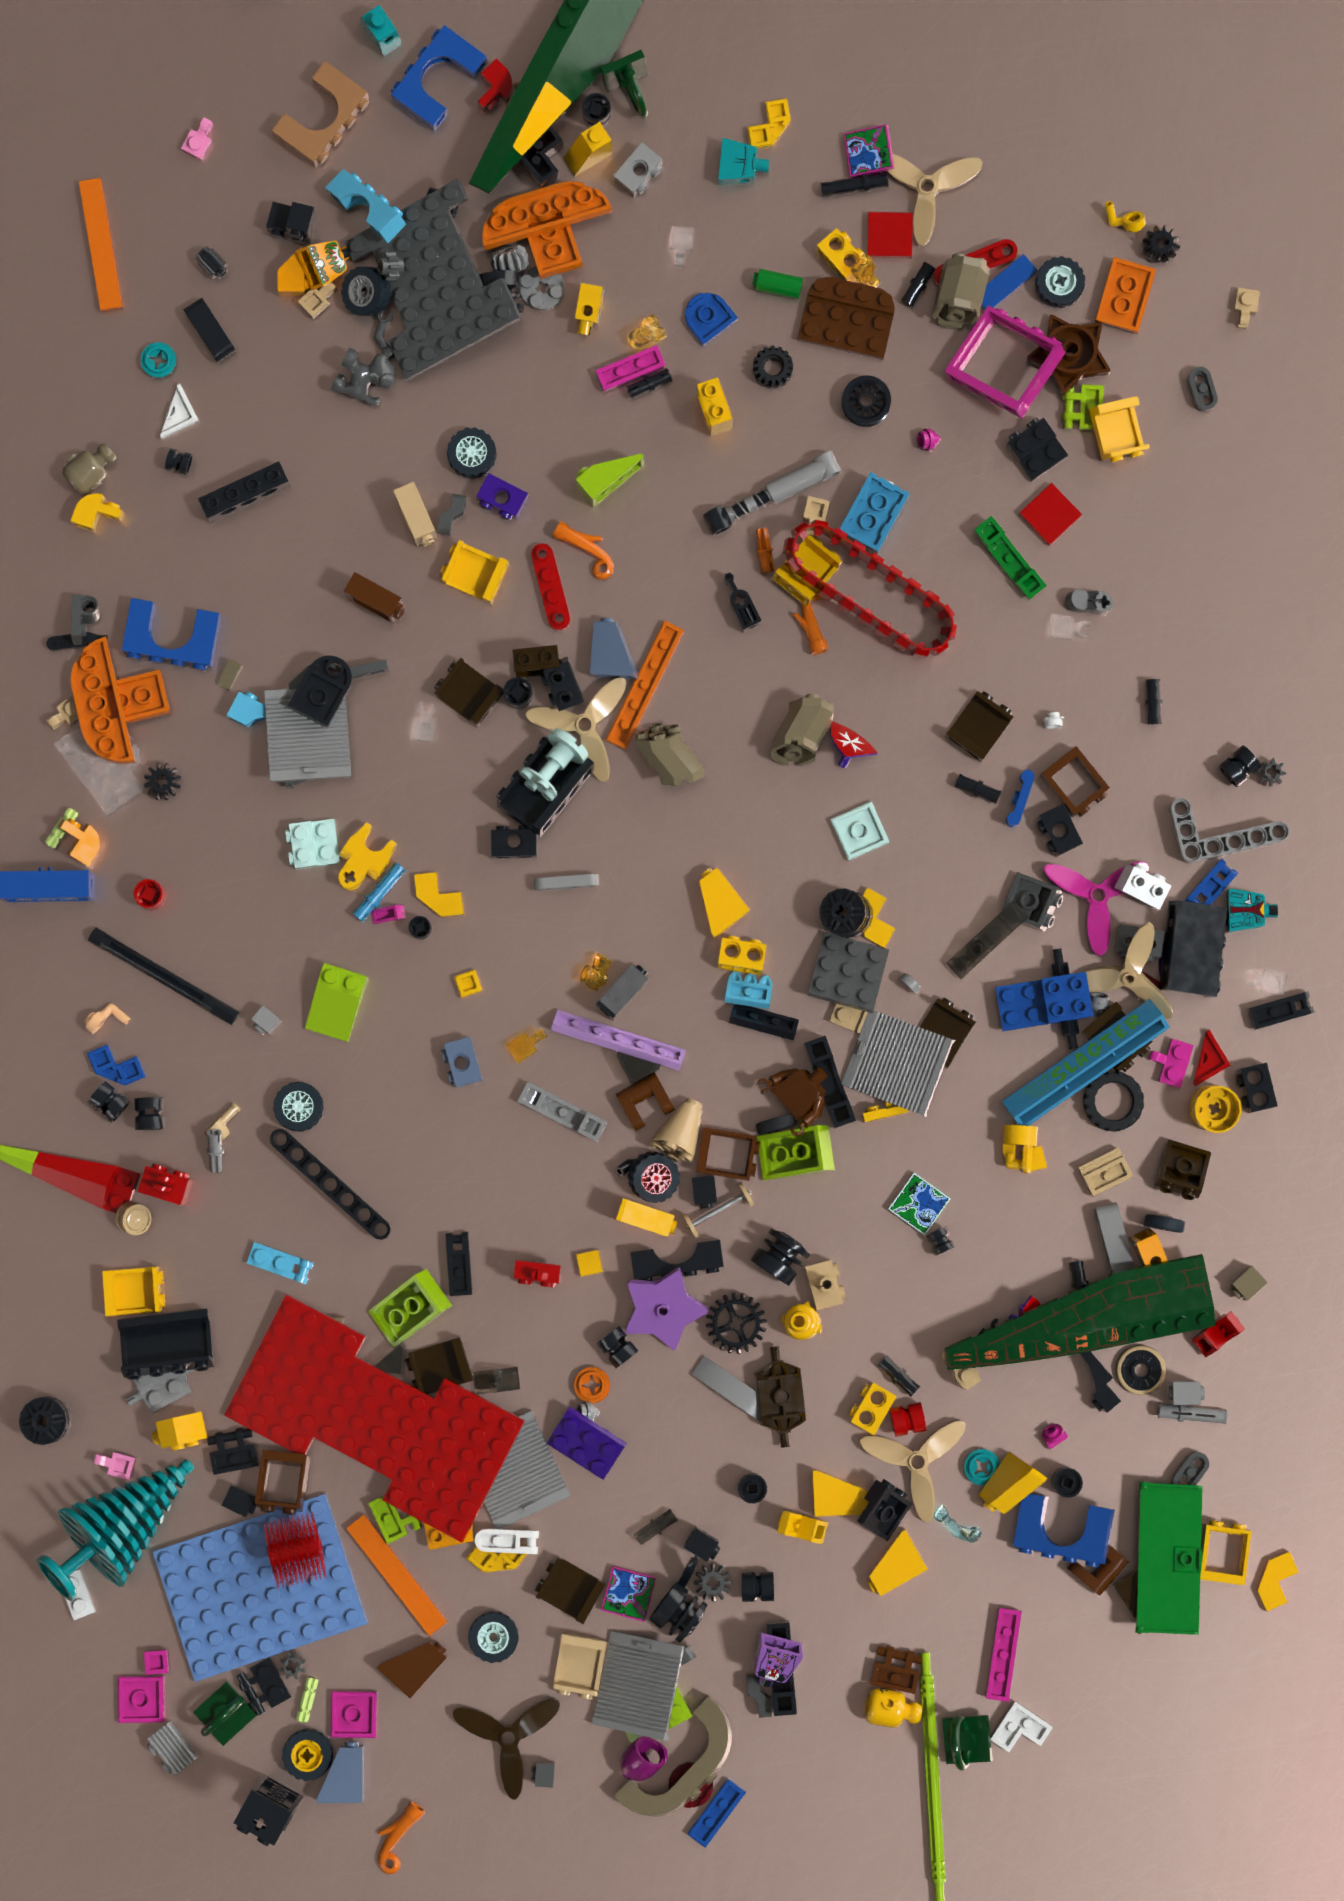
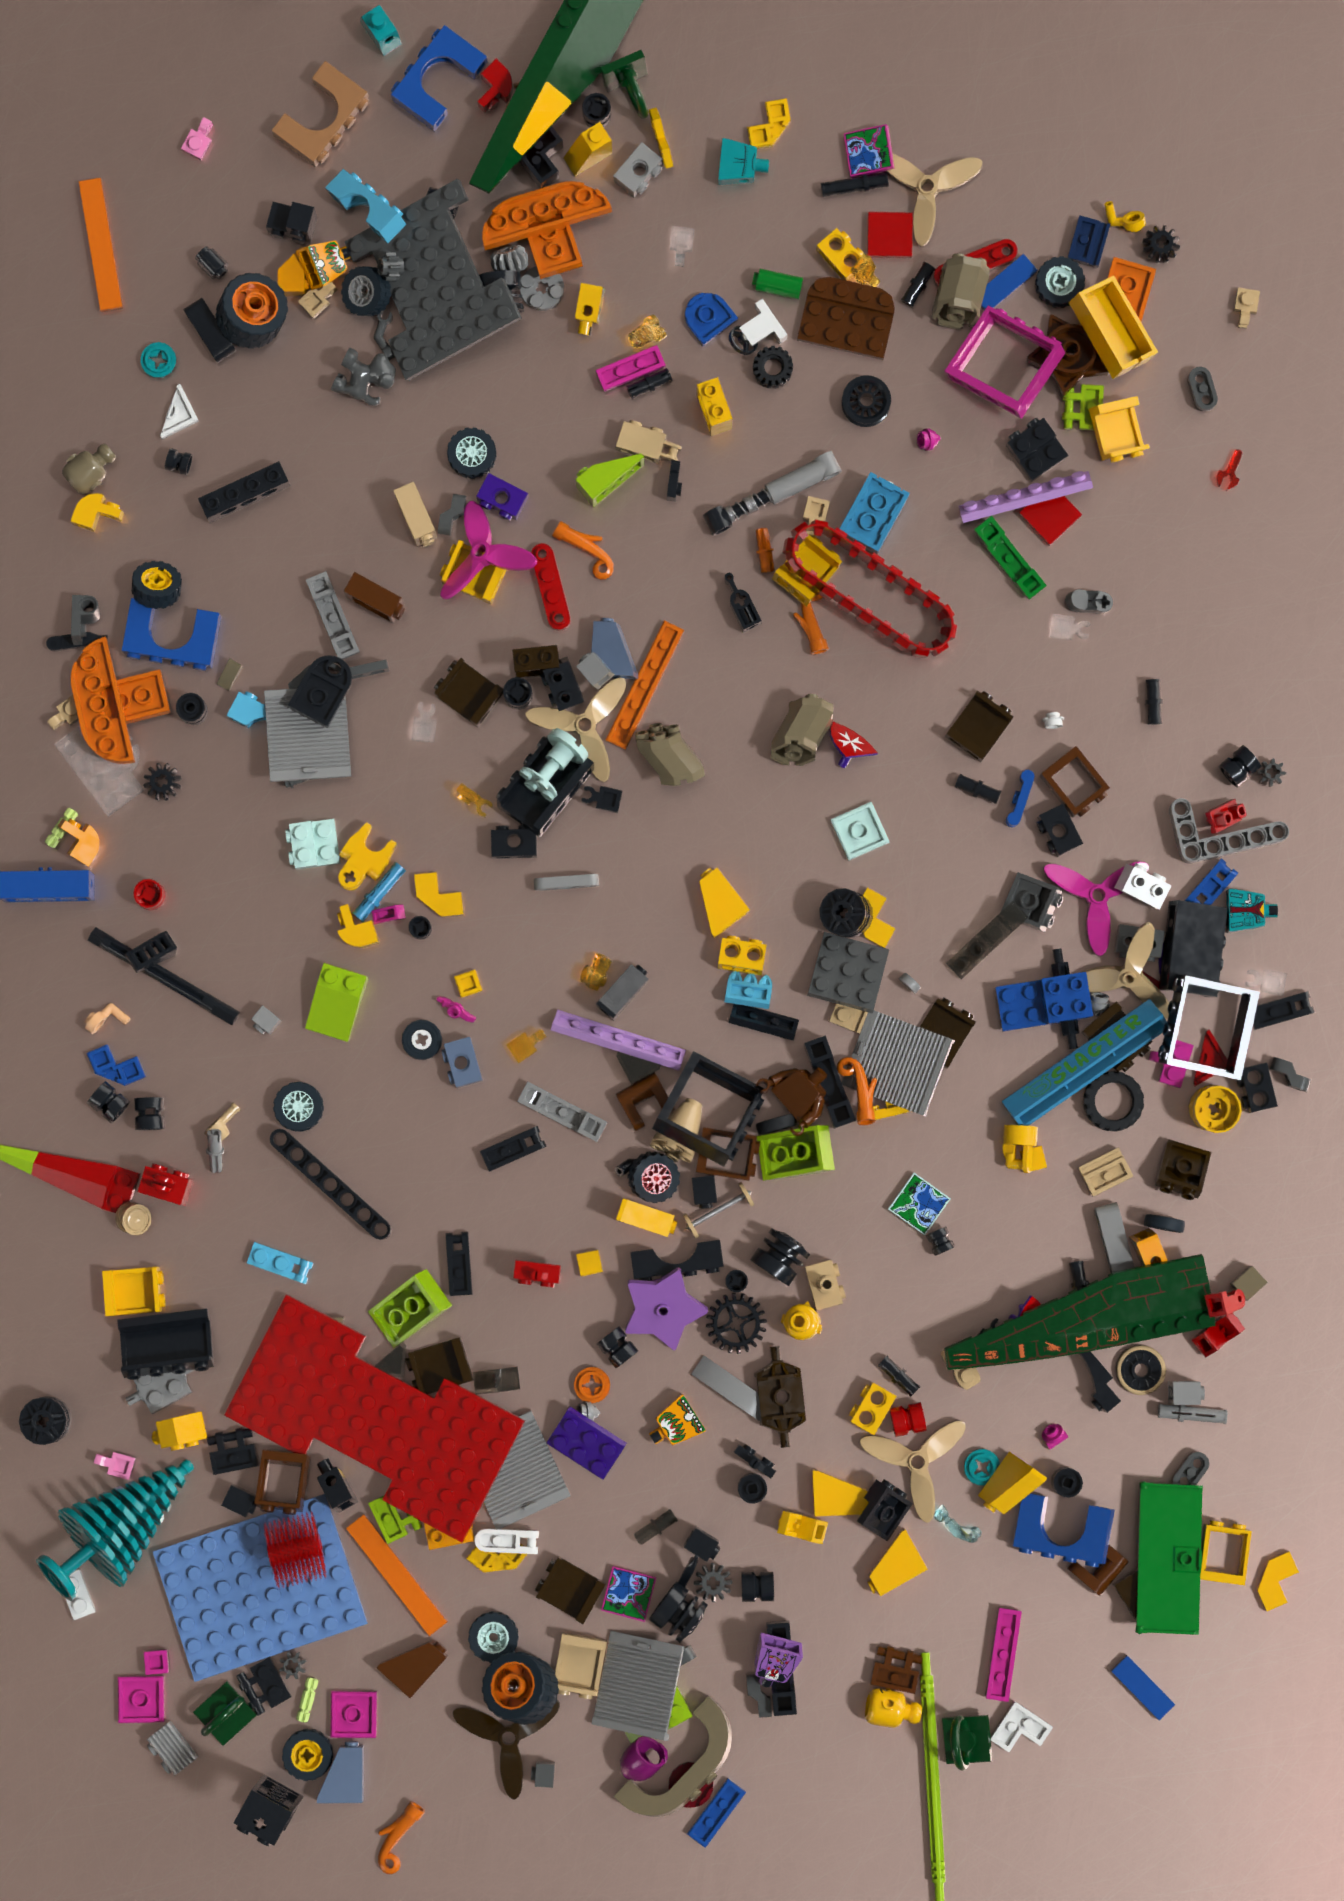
none -> black slope [125,931,177,973]
none -> black wheel [131,561,182,609]
none -> black wheel [176,693,208,725]
none -> black wheel [215,273,288,349]
none -> light grey slope [306,571,360,660]
none -> black torso [317,1458,358,1513]
none -> yellow brick [337,904,379,948]
none -> black bush [402,1020,442,1060]
none -> dark pink piece [437,996,476,1022]
none -> dark pink piece [440,500,538,599]
none -> clear yellow plate [456,783,493,817]
none -> black plate [480,1126,547,1172]
none -> black wheel [482,1651,559,1725]
none -> light grey brick [576,652,615,689]
none -> black plate [581,786,623,813]
none -> tan brick [616,420,682,463]
none -> yellow tile [648,107,674,169]
none -> torso [649,1394,706,1446]
none -> black window [652,1051,764,1167]
none -> black plate [667,460,682,502]
none -> black wheel [725,1270,748,1292]
none -> white piece [729,299,788,355]
none -> black plate [734,1444,776,1478]
none -> orange plant [837,1057,877,1126]
none -> lavender plate [959,471,1093,523]
none -> dark blue plate [1067,215,1110,268]
none -> yellow piece [1069,276,1158,379]
none -> blue tile [1111,1655,1175,1721]
none -> window [1158,974,1260,1080]
none -> red leg [1204,1289,1245,1317]
none -> red hips [1205,799,1247,834]
none -> clear red bar [1216,449,1243,491]
none -> dark grey piece [1270,1057,1311,1092]

